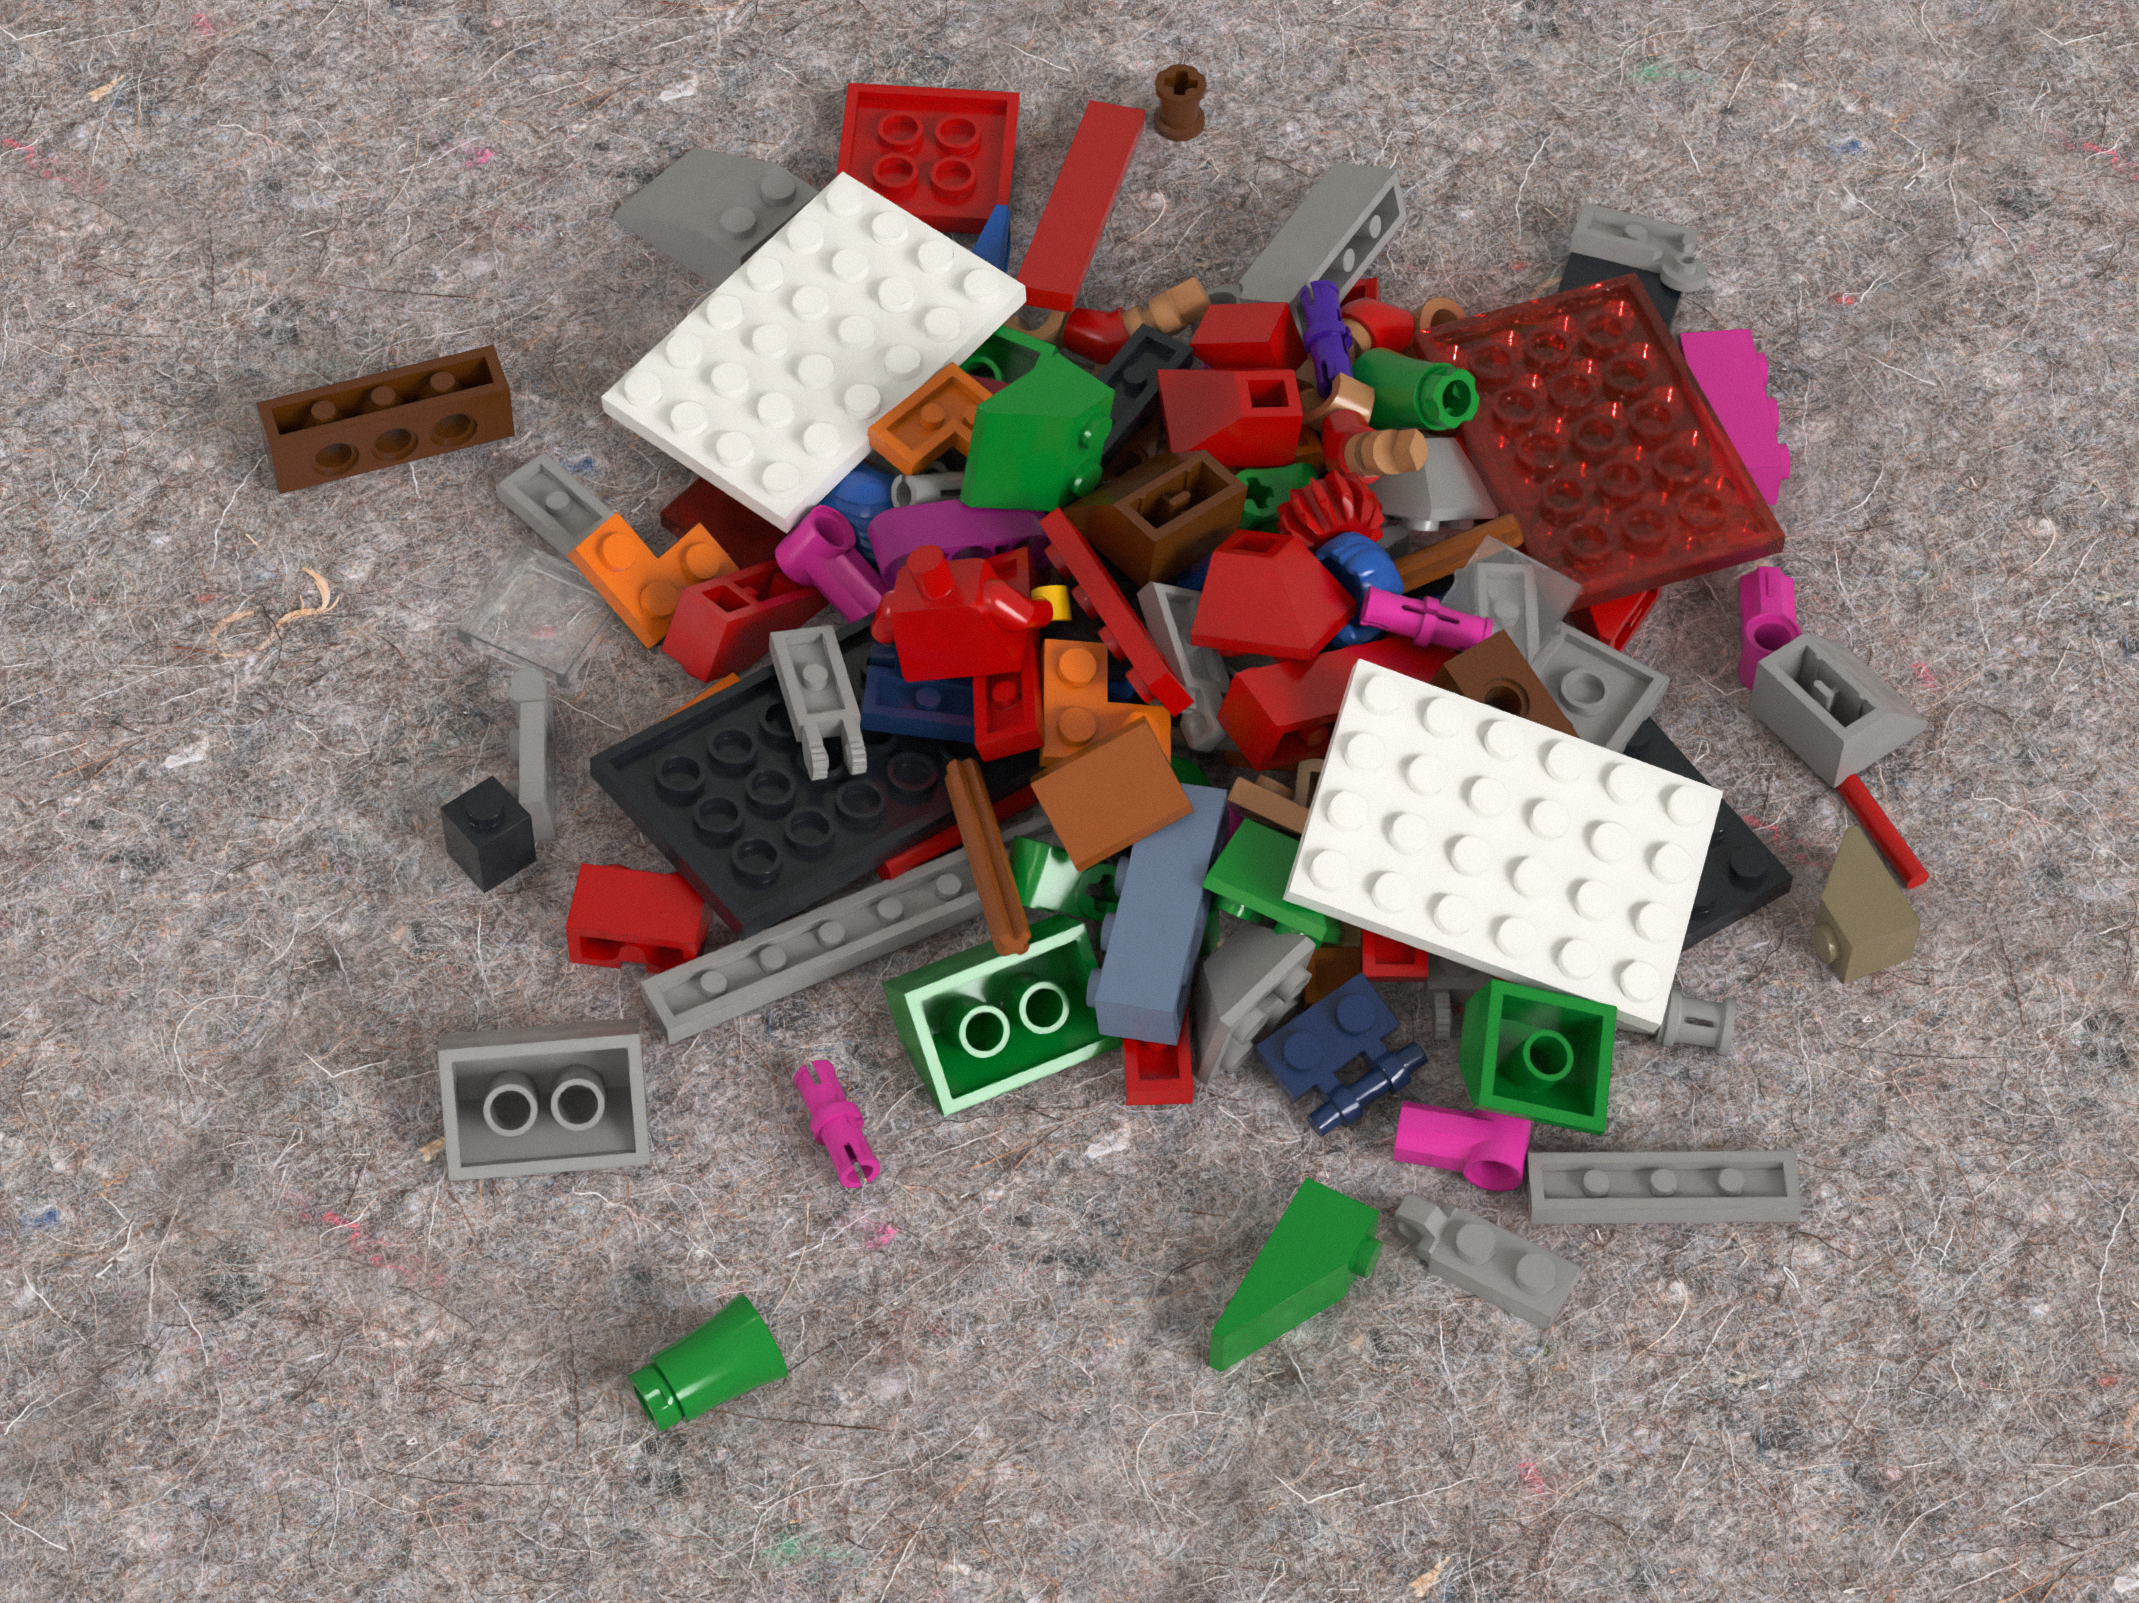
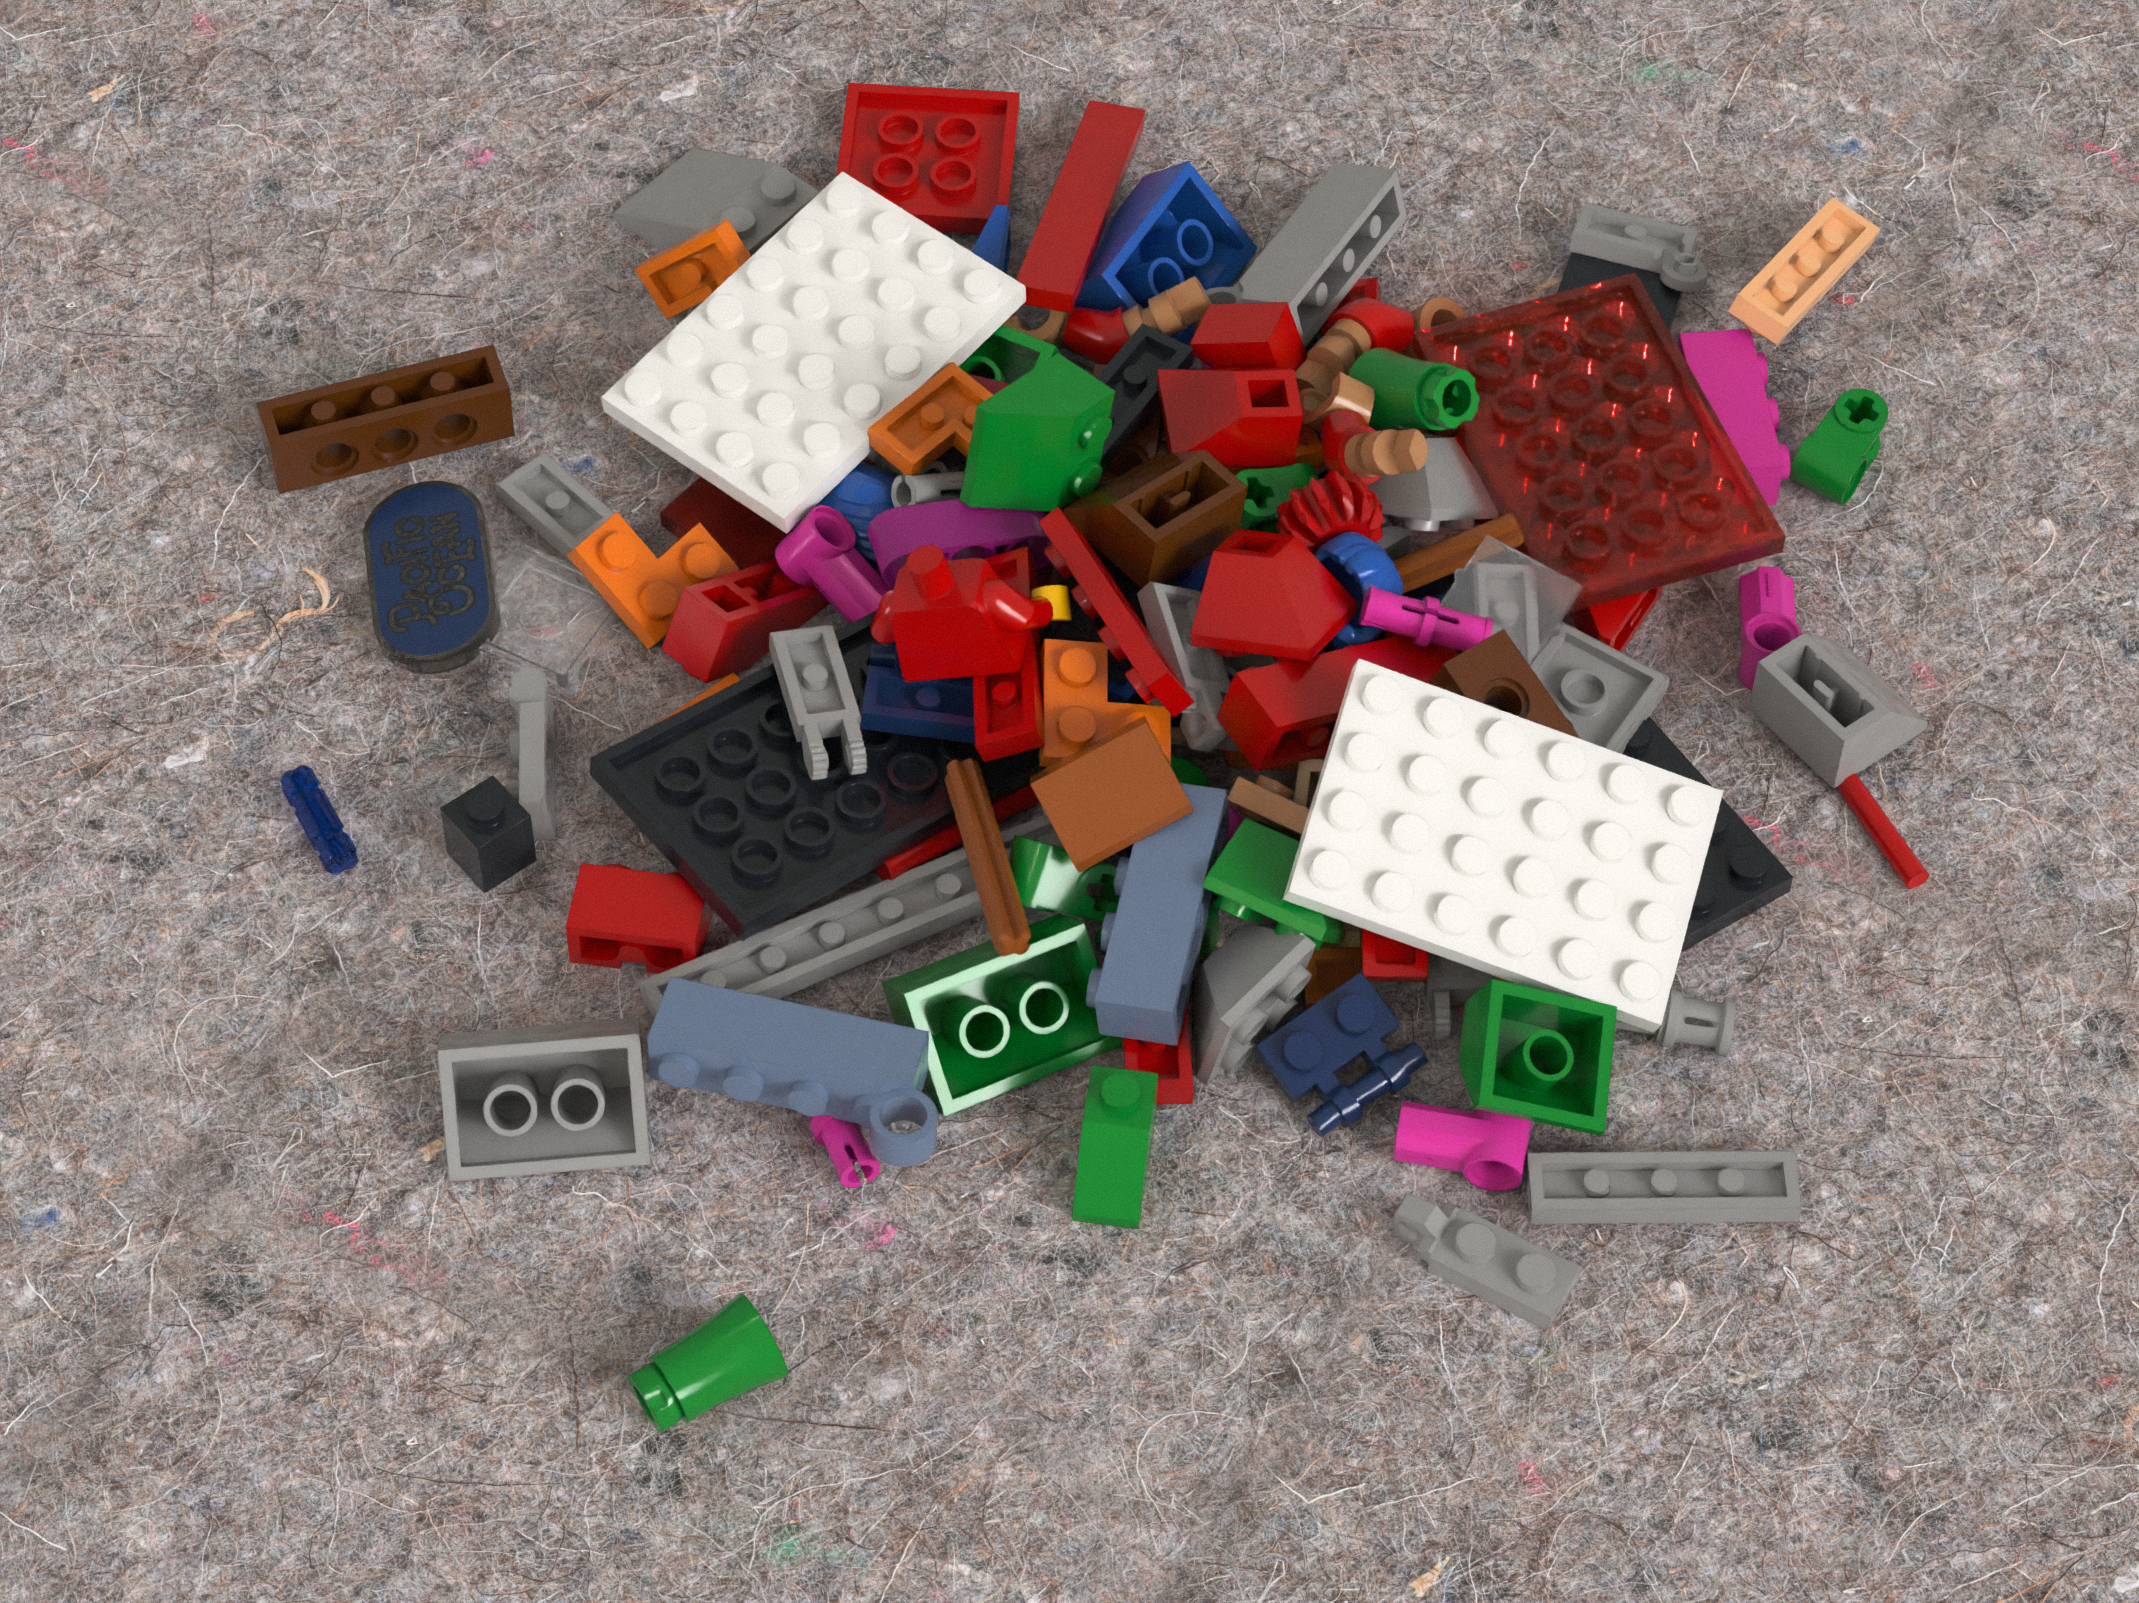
reddish brown bush [1153,64,1207,142] -> none
green slope [1209,1177,1383,1372] -> none
dark purple pin [1299,280,1355,400] -> none
dark tan slope [1811,825,1921,984] -> none
none -> clear blue axle [280,765,358,875]
none -> tile [363,481,501,674]
none -> orange plate [635,219,751,319]
none -> sand blue hinge [647,976,937,1167]
none -> green slope [1072,1065,1158,1229]
none -> blue slope [1074,161,1258,345]
none -> light nougat plate [1728,197,1881,345]
none -> green piece [1789,389,1889,506]

